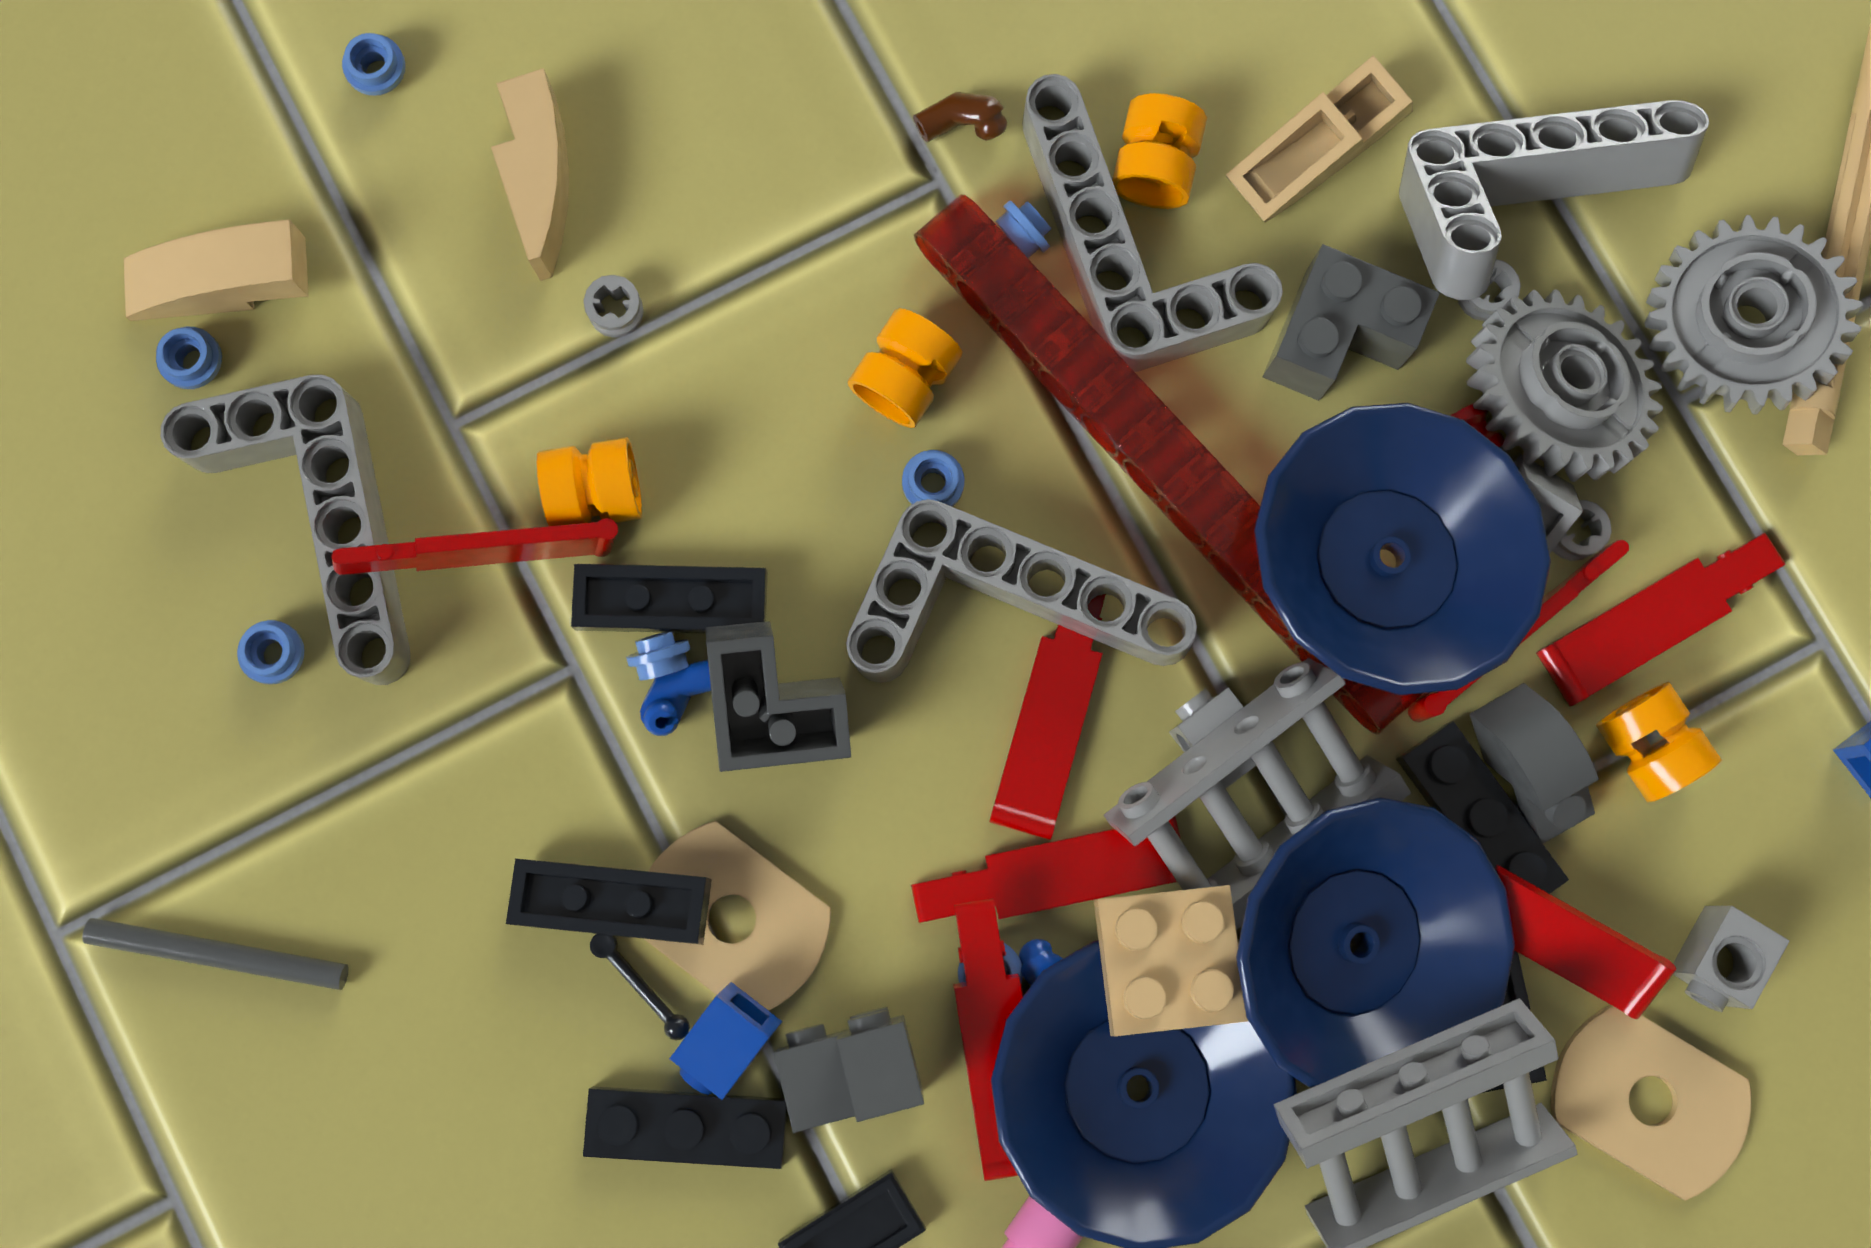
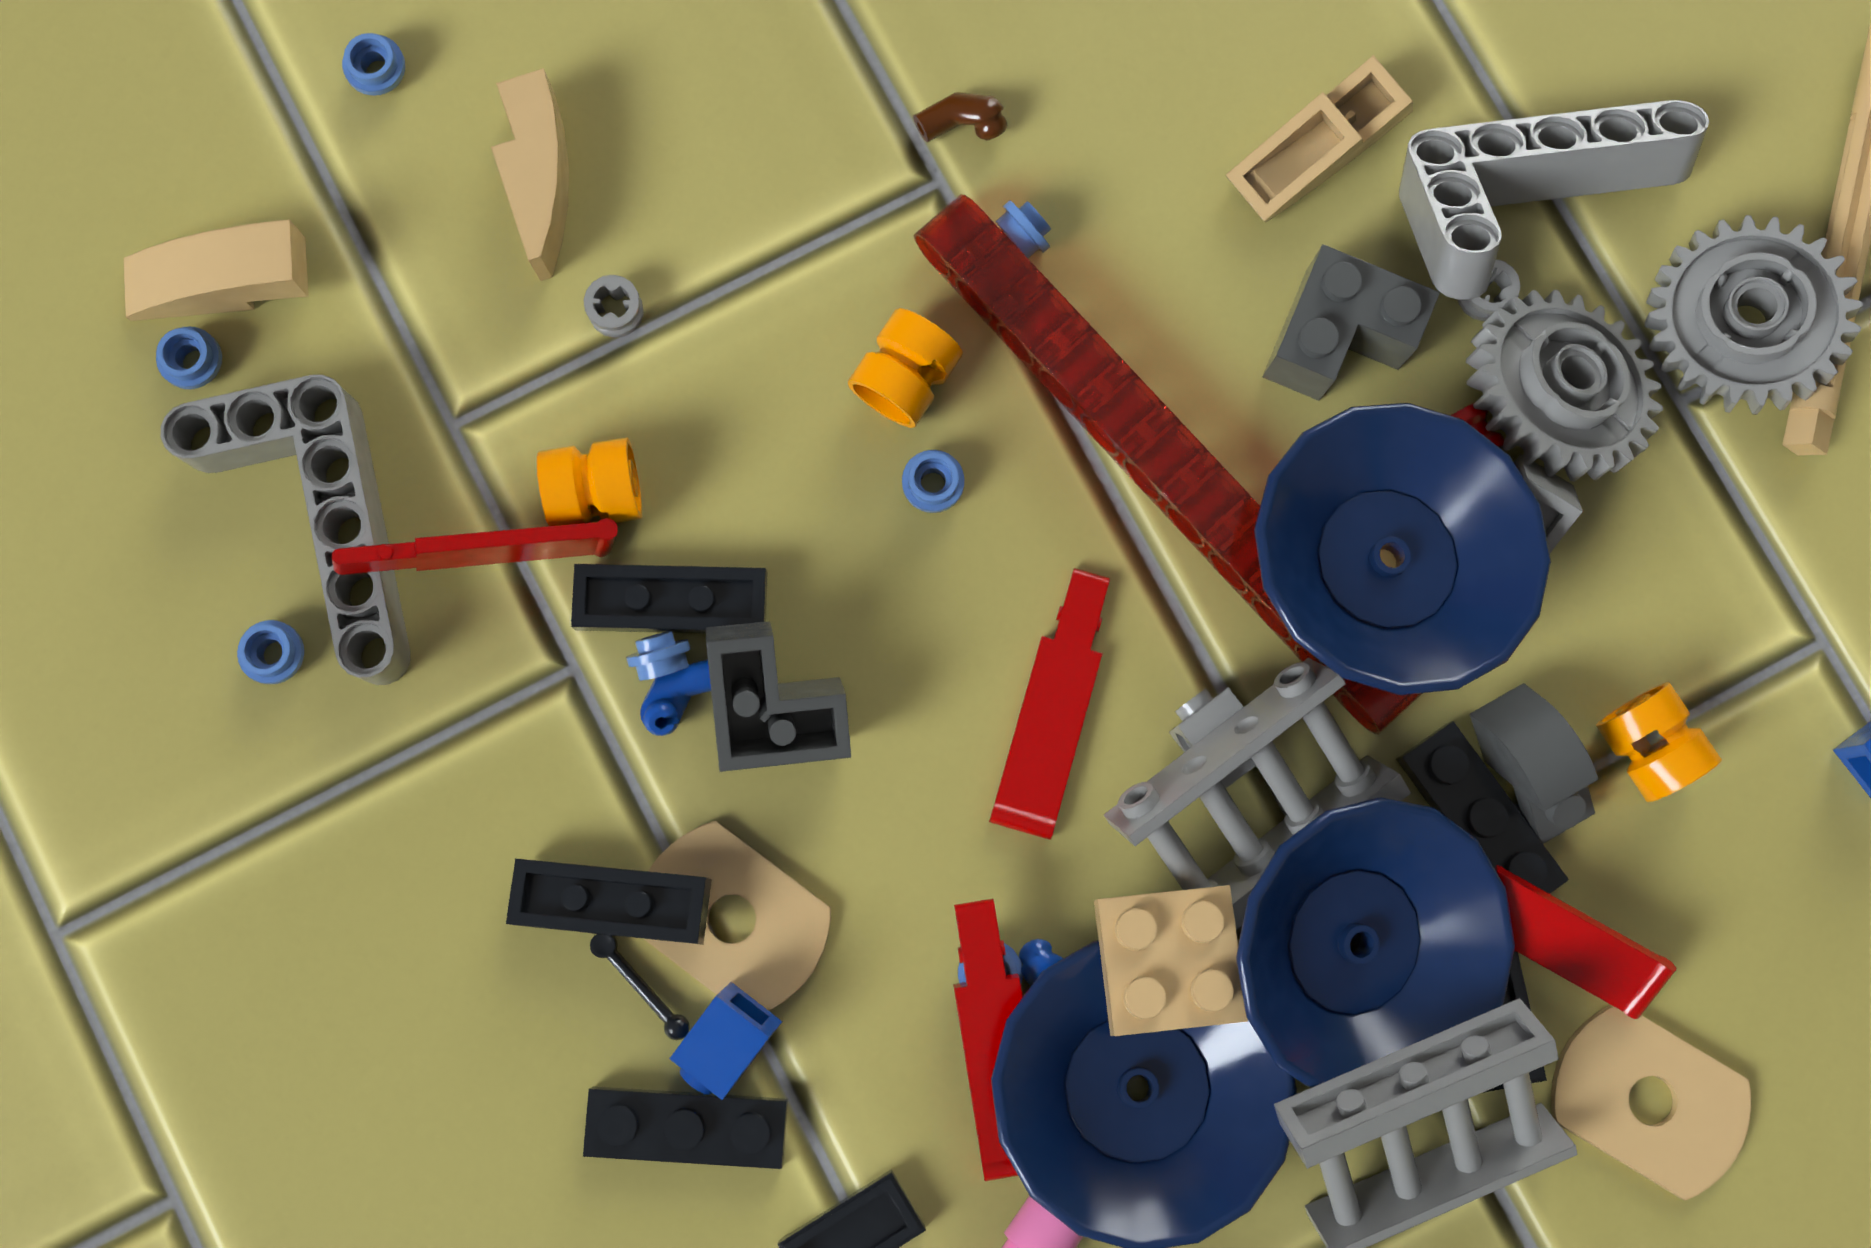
dark grey bar [82,918,349,990] -> none
dark grey brick [774,1007,924,1133] -> none
light grey beam [846,499,1197,683] -> none
red piece [911,816,1181,923] -> none
light grey beam [1022,74,1283,373] -> none
light orange wheel [1112,93,1207,209] -> none
red piece [1408,540,1629,722] -> none
red piece [1536,533,1786,707] -> none
light grey bush [1552,500,1612,561] -> none
light grey brick [1673,906,1790,1012] -> none

